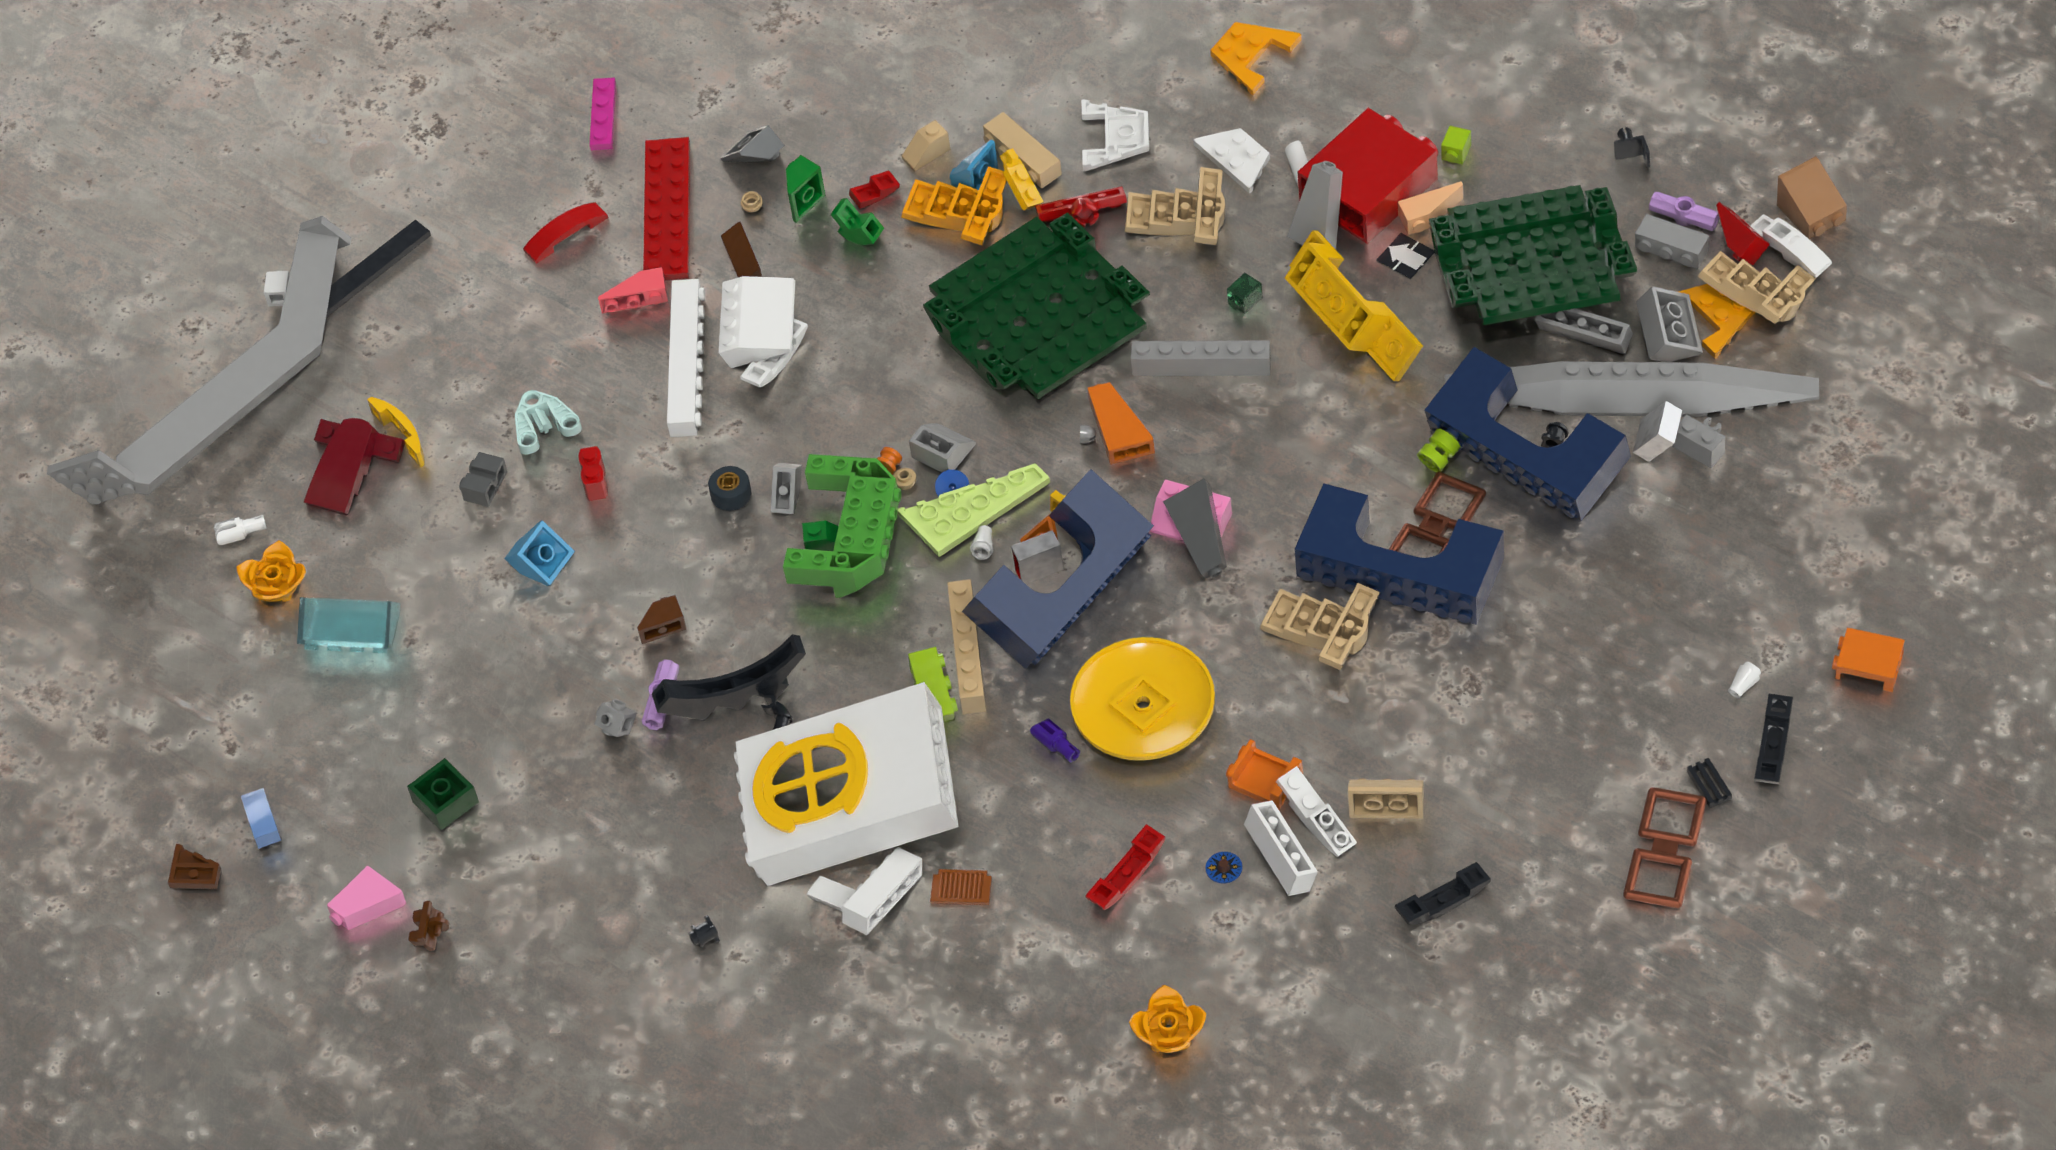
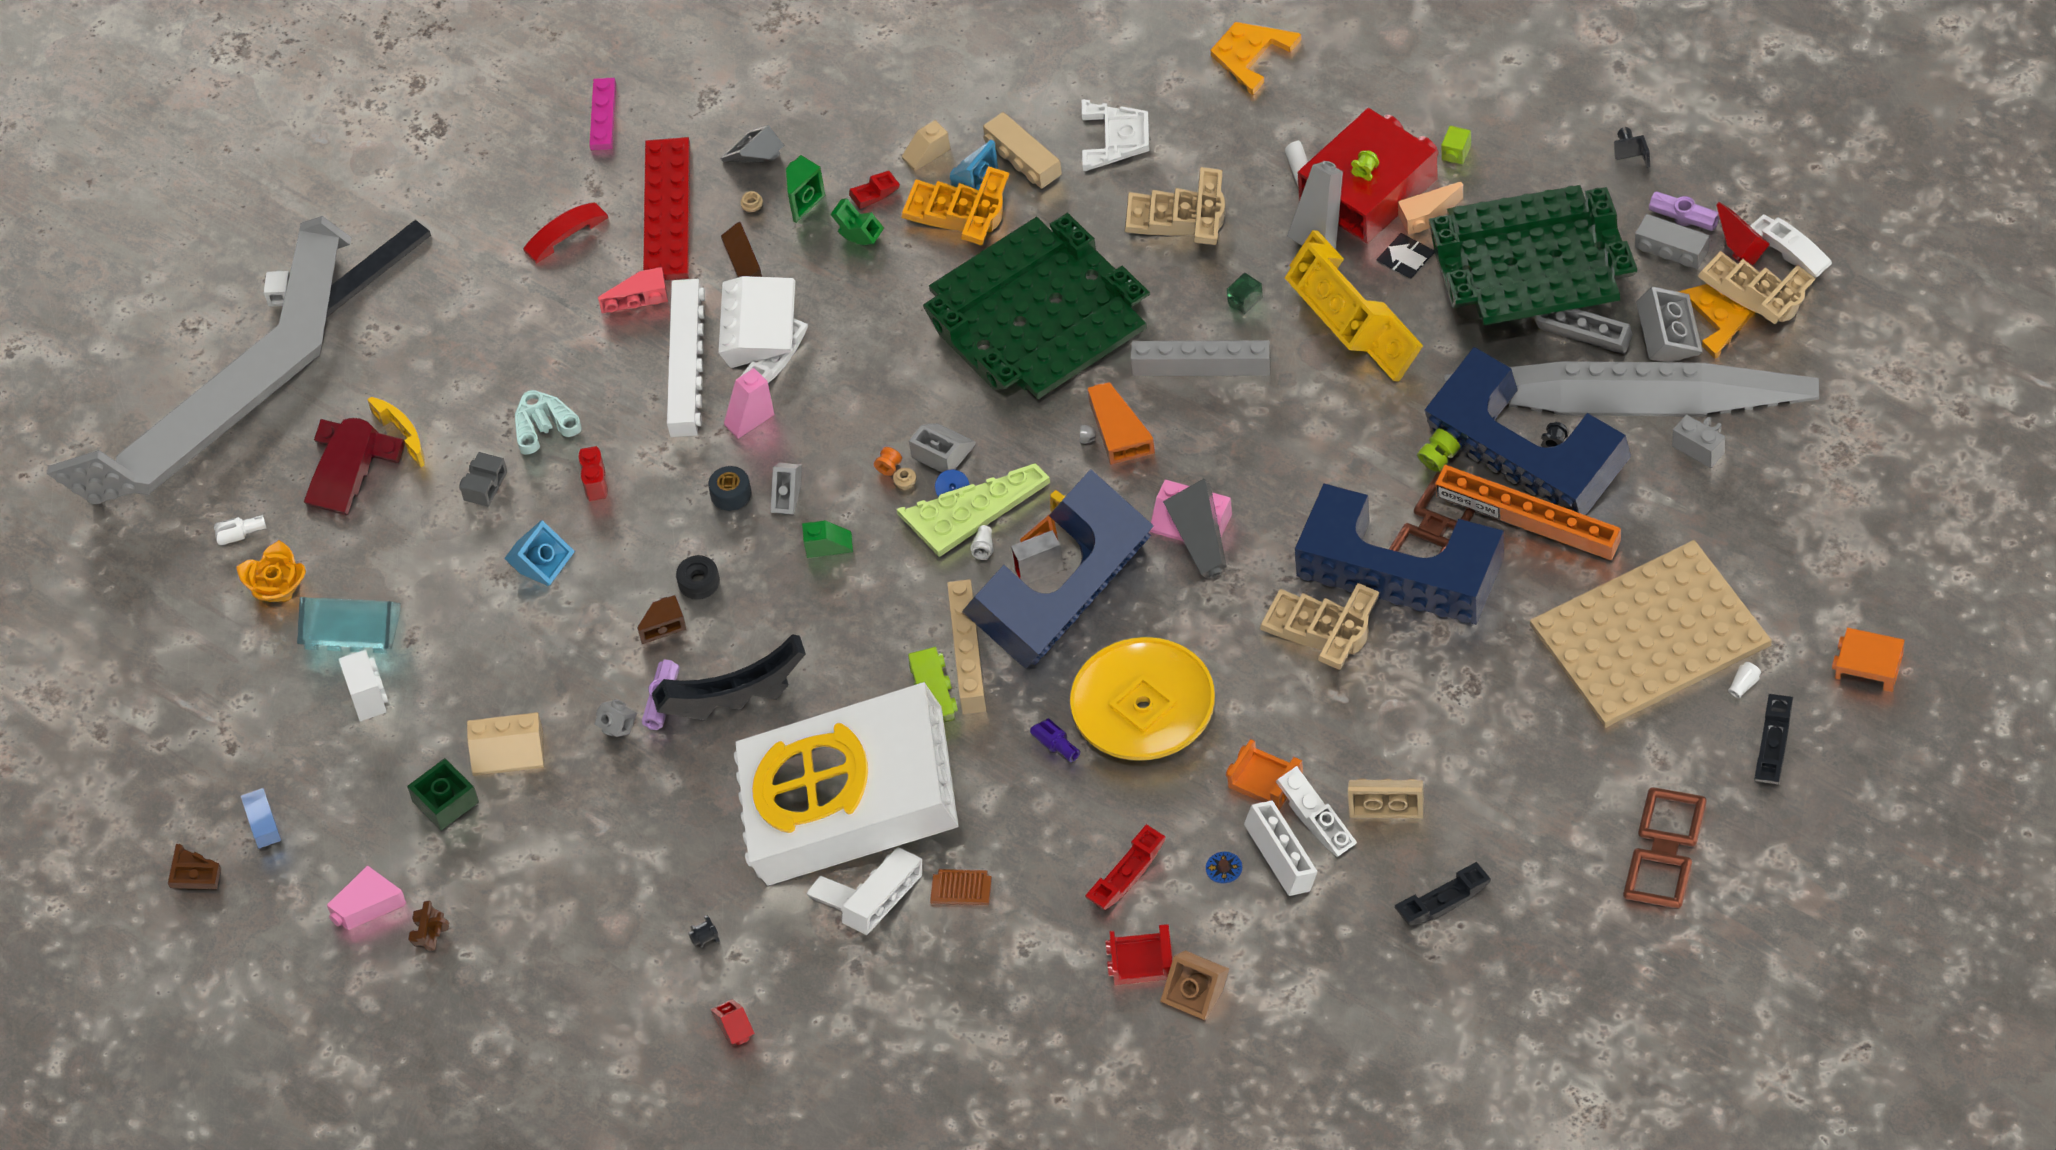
black piece [761,695,793,730] -> none
bright green wedge [783,454,901,598] -> none
yellow hinge [999,148,1044,210] -> none
red plate [1035,186,1127,227] -> none
light orange brick [1129,985,1206,1053] -> none
white wing [1193,128,1270,194] -> none
flat silver piece [1633,401,1682,462] -> none
black tile [1687,758,1732,808] -> none
medium nougat slope [1777,156,1847,240] -> none
none -> white piece [339,650,388,721]
none -> tan slope [467,712,544,776]
none -> black tyre [676,555,720,600]
none -> red slope [710,999,755,1045]
none -> bright pink slope [724,368,775,439]
none -> red panel [1105,924,1173,985]
none -> medium nougat slope [1160,950,1229,1020]
none -> lime brick [1351,151,1379,181]
none -> orange brick [1435,465,1621,561]
none -> tan plate [1530,540,1772,728]

